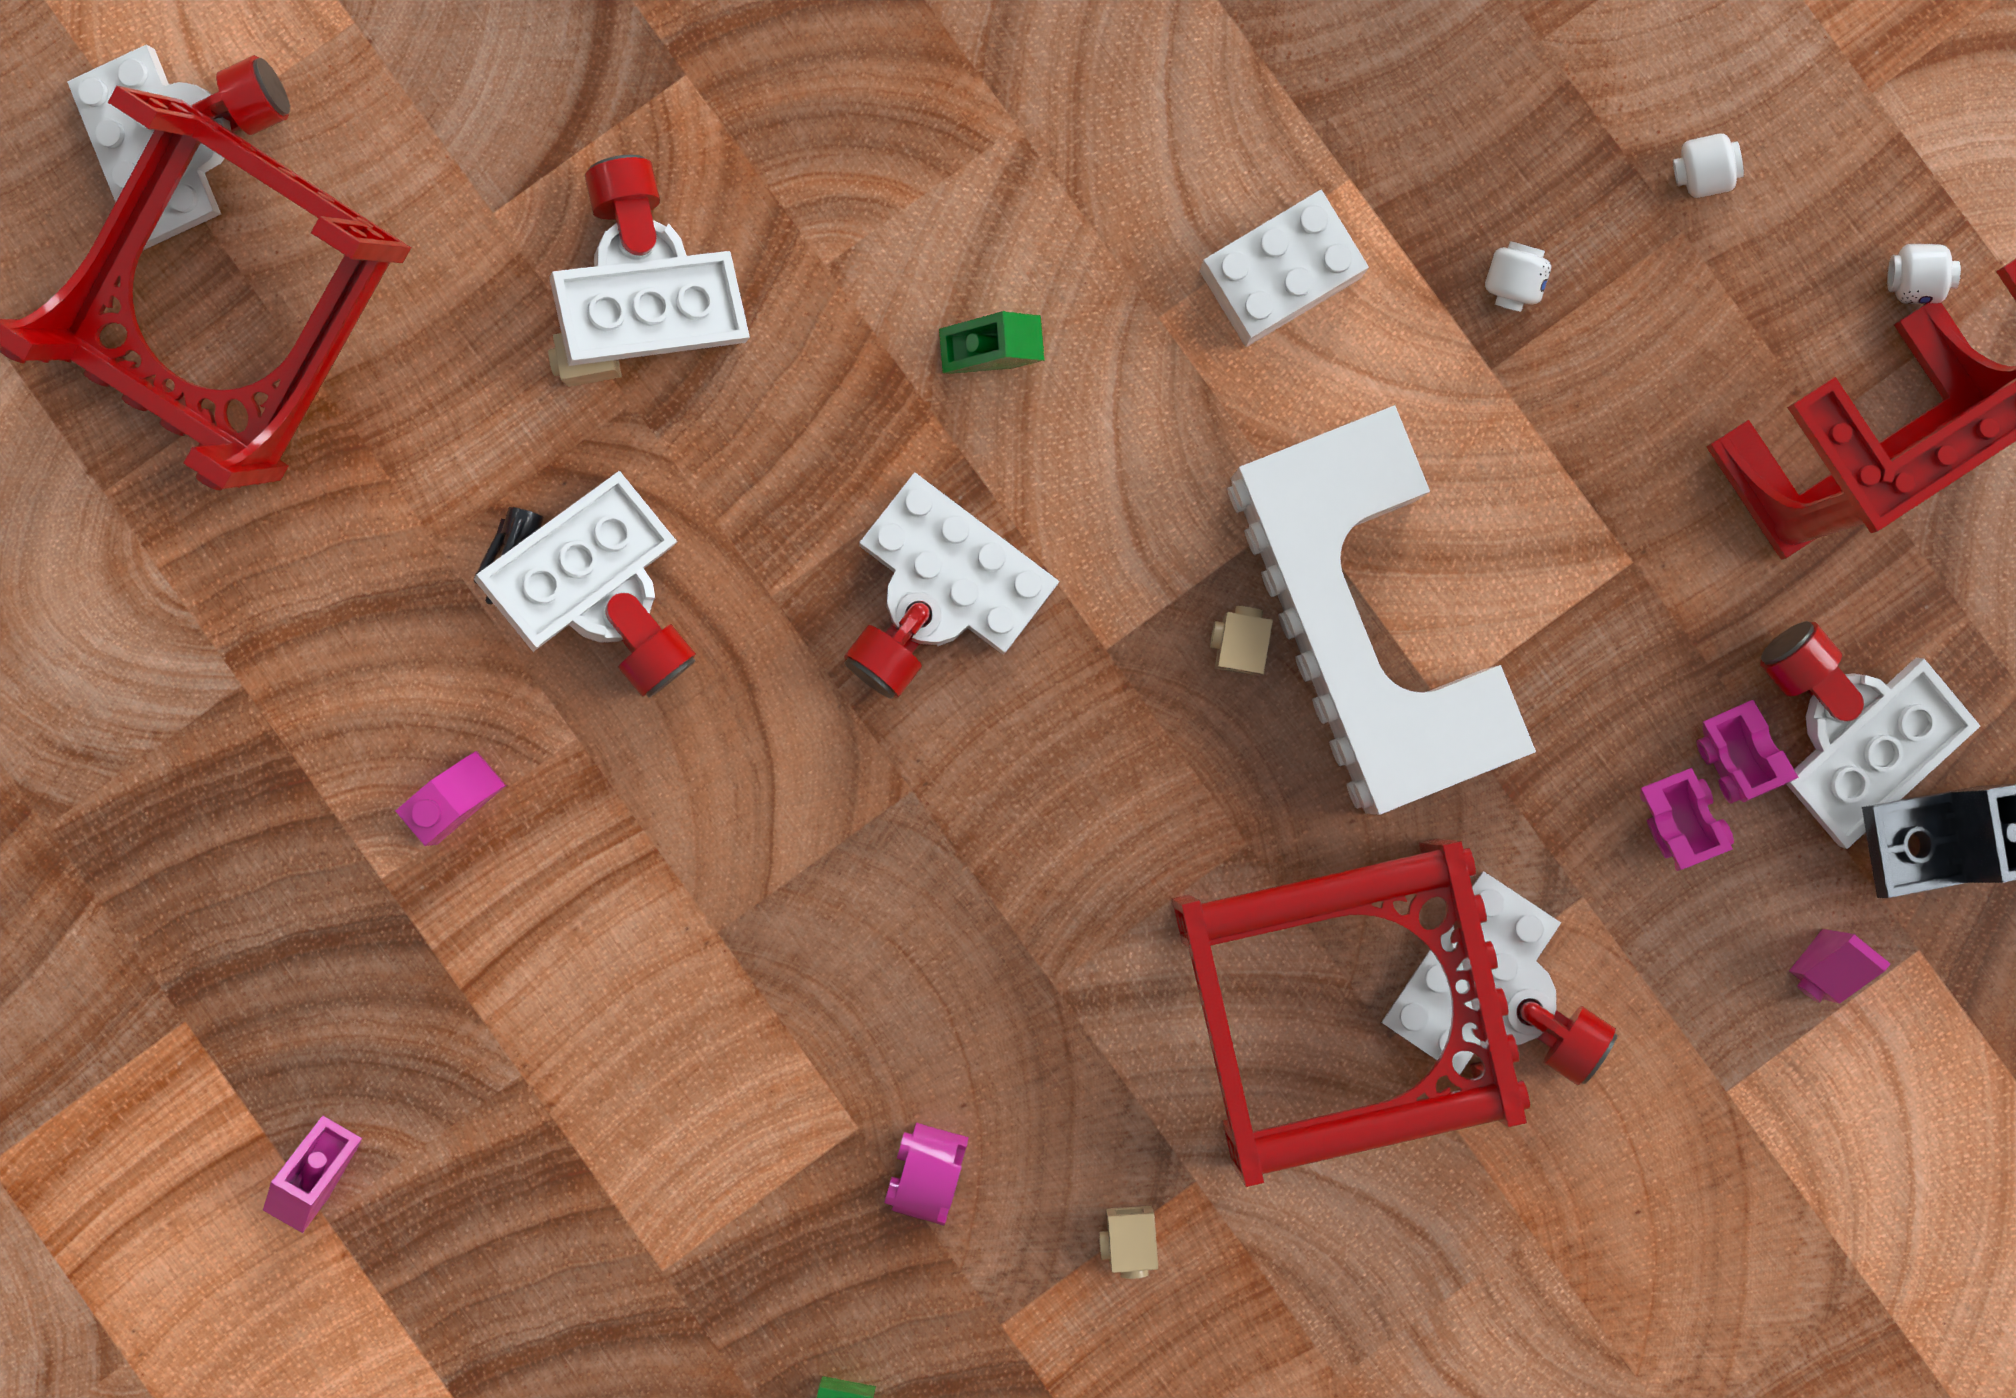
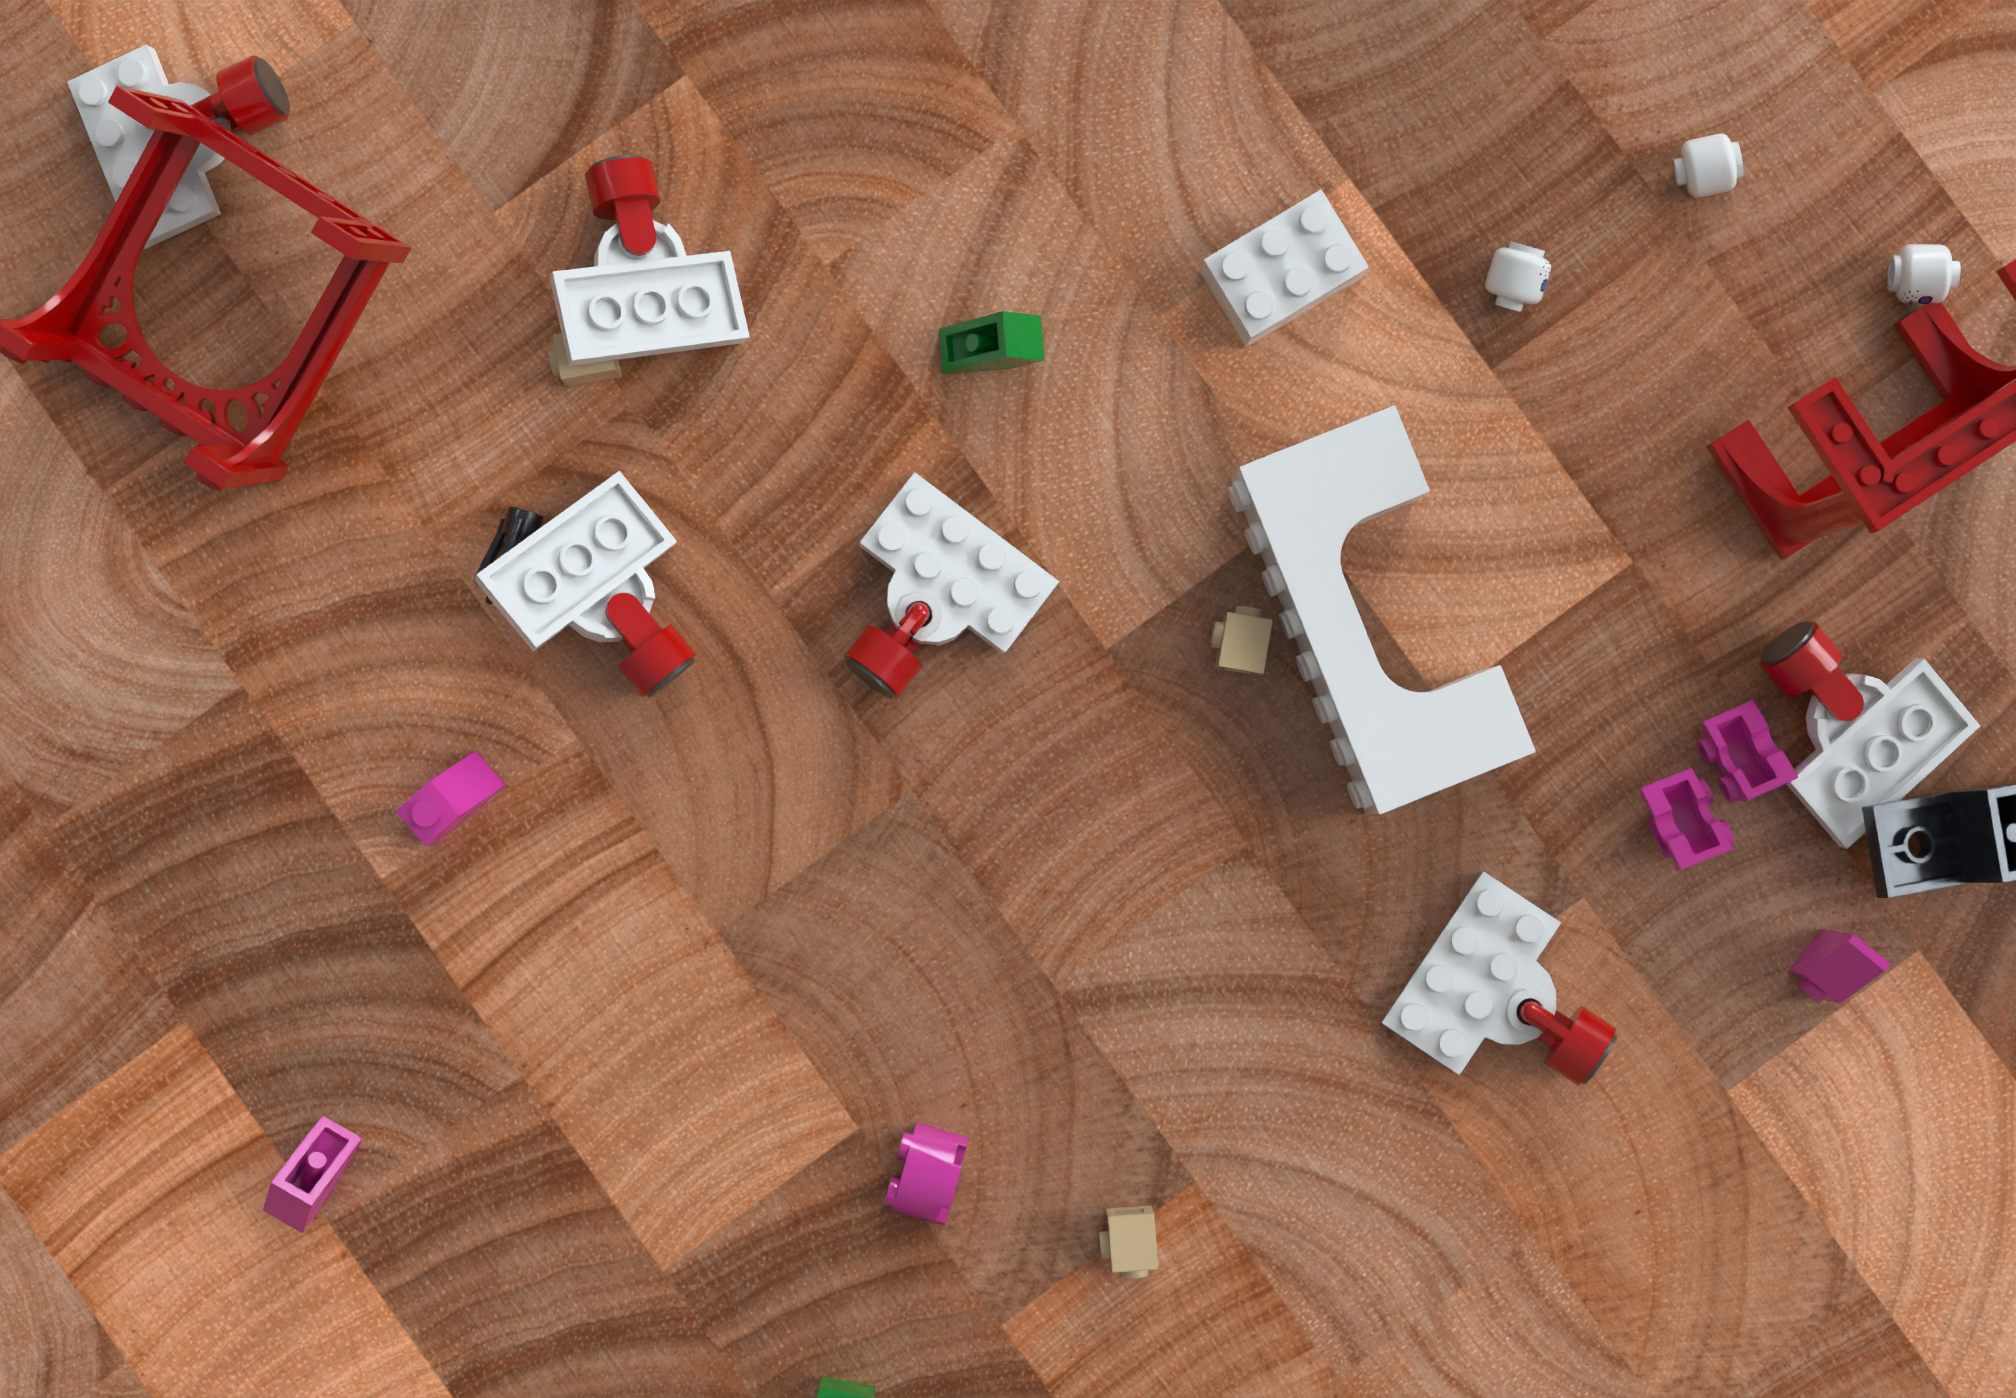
red arch [1171,838,1530,1187] -> none

